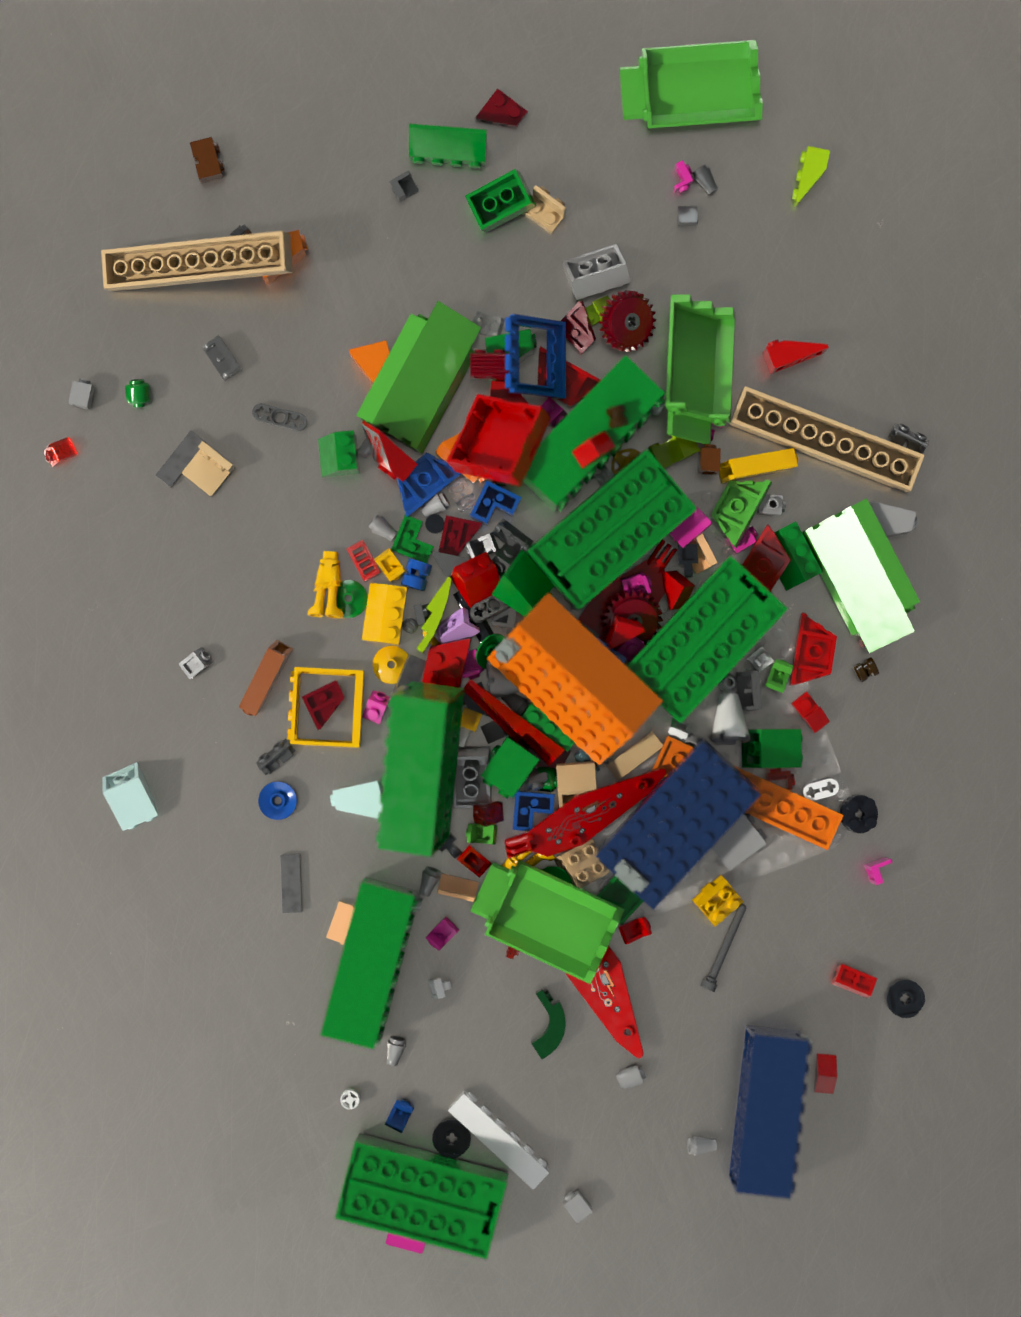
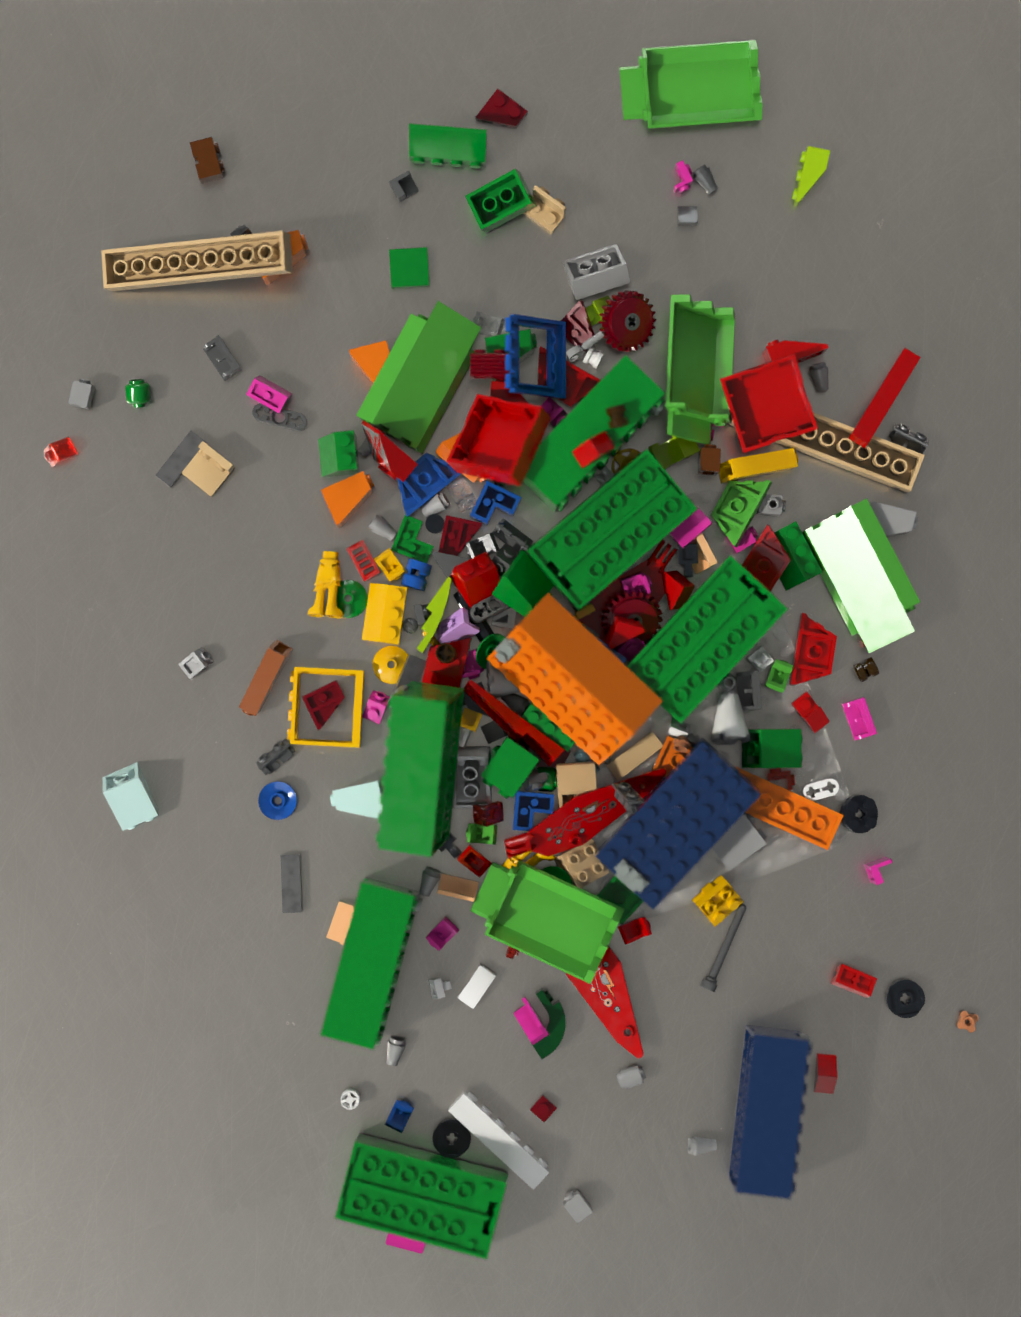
none -> dark pink panel [246,375,293,413]
none -> orange slope [321,471,374,528]
none -> green tile [389,247,430,288]
none -> dark brown wheel [436,643,457,664]
none -> white slope [458,964,497,1009]
none -> dark pink panel [513,997,549,1045]
none -> dark red plate [530,1094,557,1123]
none -> light grey piece [566,331,604,363]
none -> yellow tile [574,603,595,619]
none -> white wheel [583,346,605,369]
none -> dark grey hinge [612,782,645,813]
none -> nougat plate [673,736,691,752]
none -> red tile [719,354,818,453]
none -> light grey cone [809,362,829,391]
none -> dark pink hinge [842,697,877,740]
none -> red slope [849,348,921,448]
none -> nougat plate [957,1011,979,1033]

